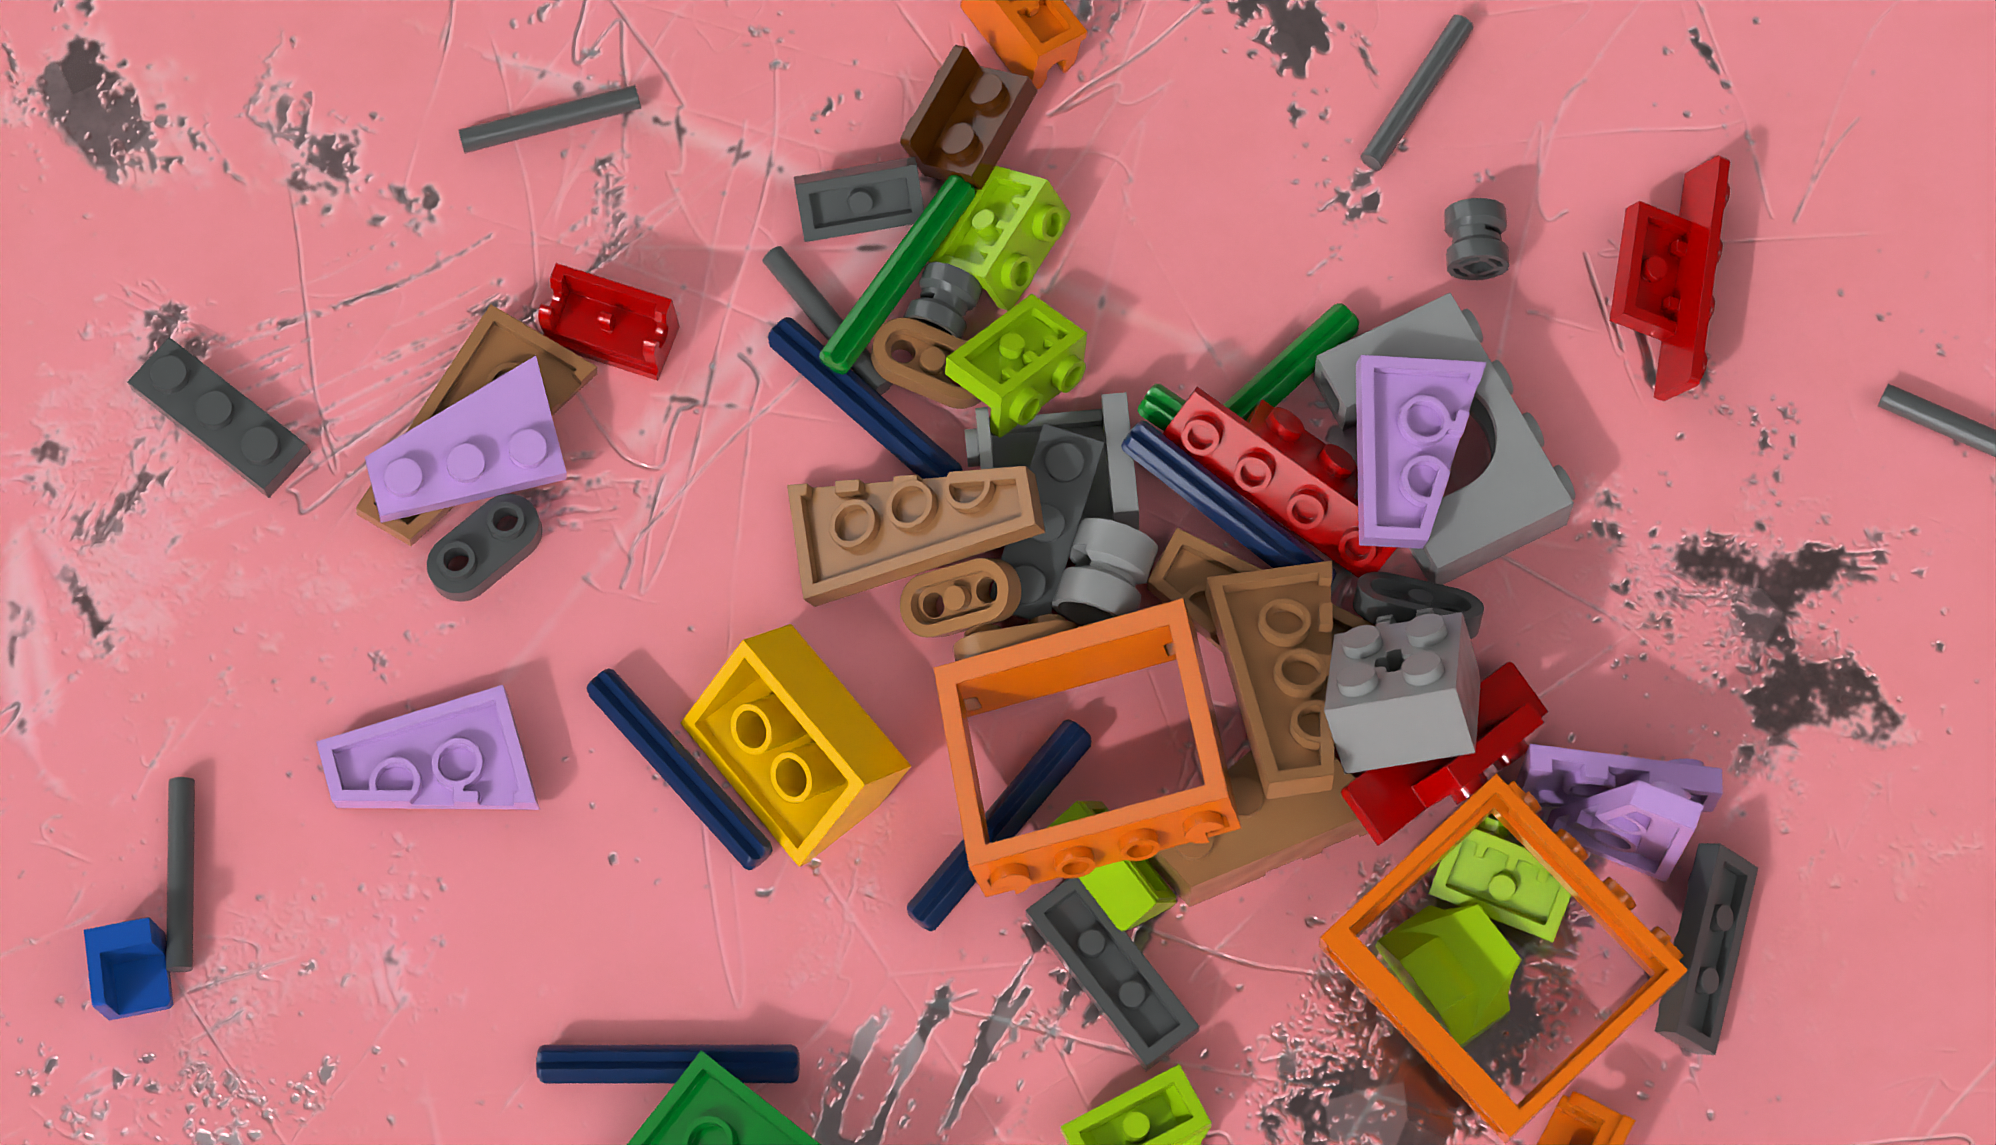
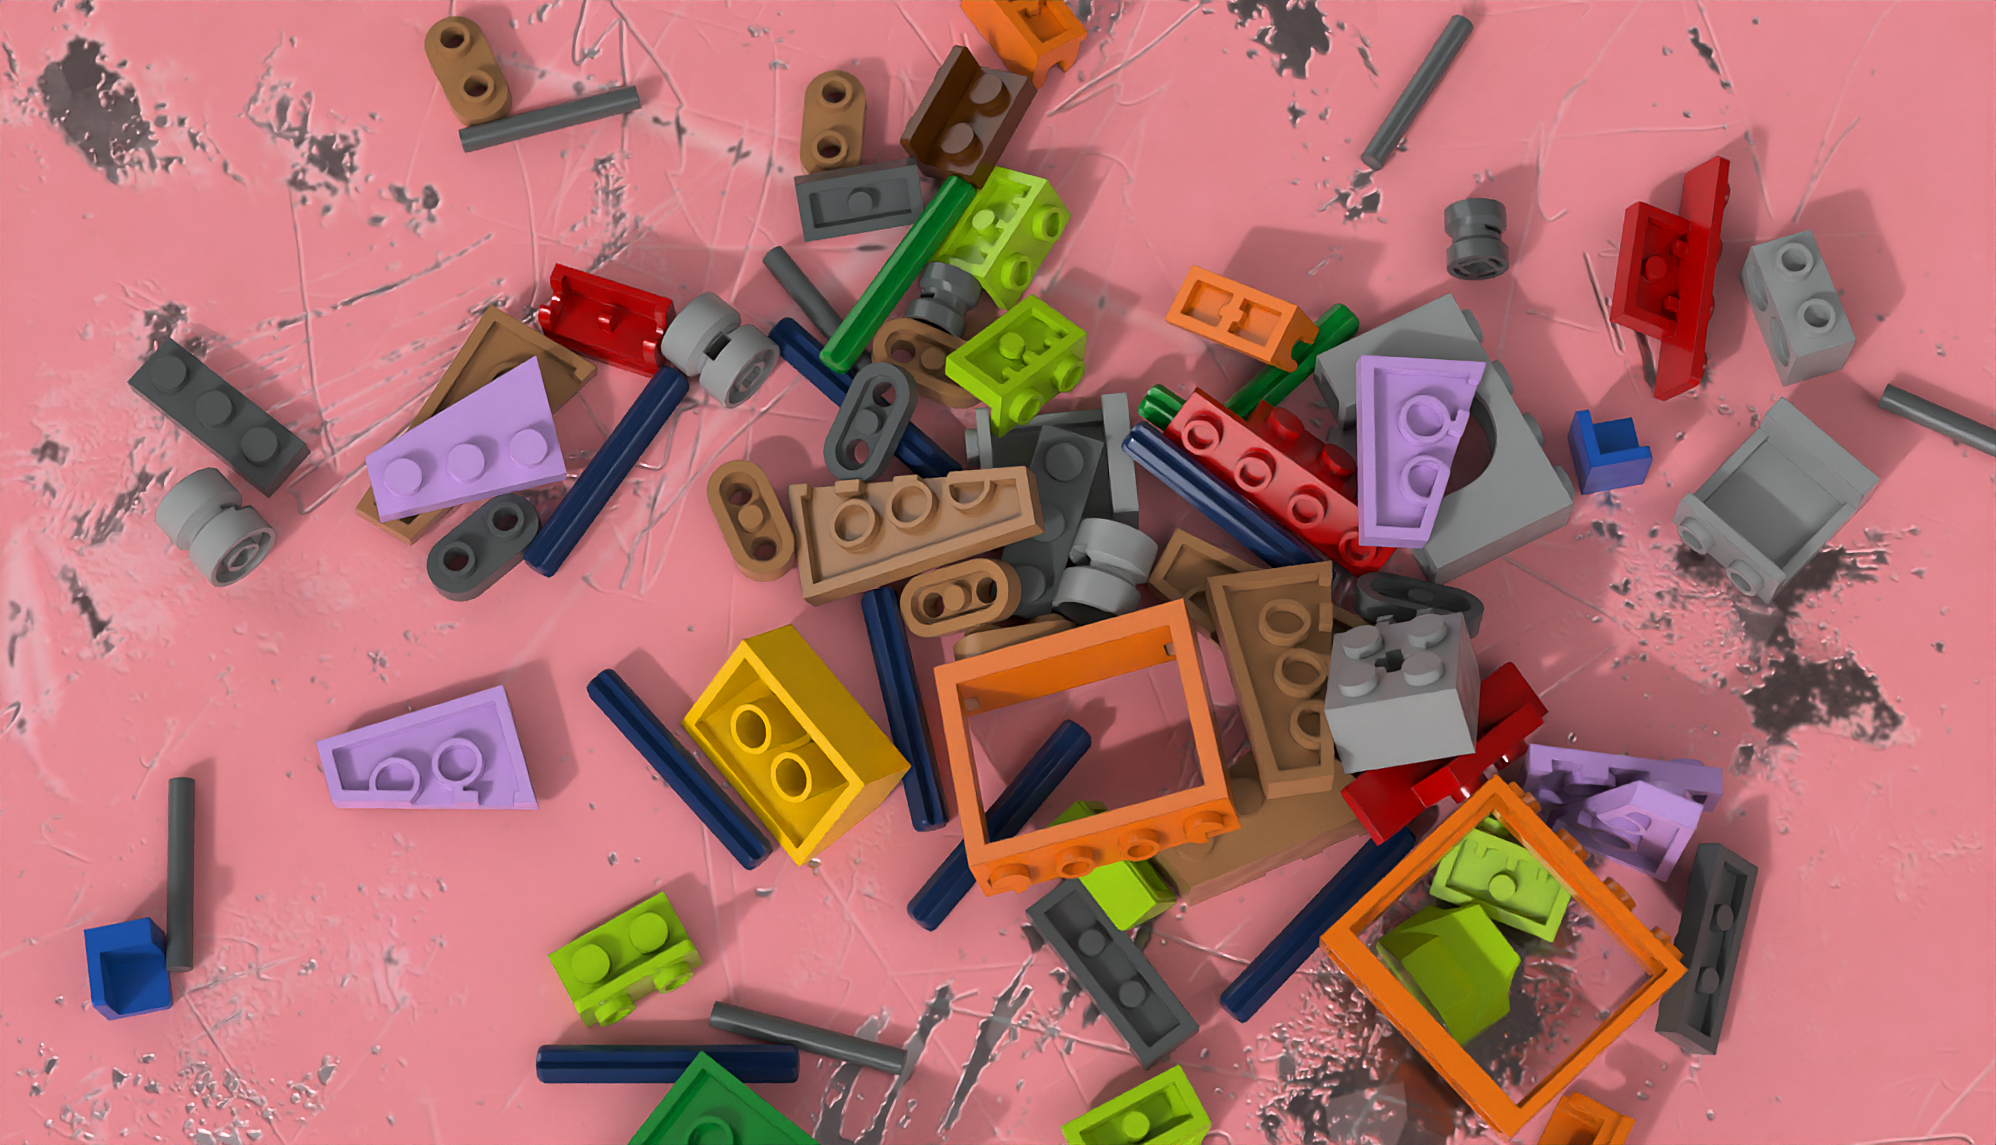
none -> light grey wheel [155,467,276,587]
none -> medium nougat plate [424,16,512,127]
none -> dark blue axle [523,365,689,578]
none -> lime bracket [548,891,703,1028]
none -> light grey wheel [660,291,780,409]
none -> medium nougat plate [707,460,797,582]
none -> dark grey bar [709,1001,908,1076]
none -> medium nougat plate [800,70,867,175]
none -> dark grey plate [823,362,918,483]
none -> dark blue axle [861,587,950,832]
none -> orange hinge [1164,264,1320,373]
none -> dark blue axle [1220,826,1416,1023]
none -> blue panel [1567,409,1653,495]
none -> light grey panel [1672,396,1880,605]
none -> light grey brick [1739,229,1856,387]

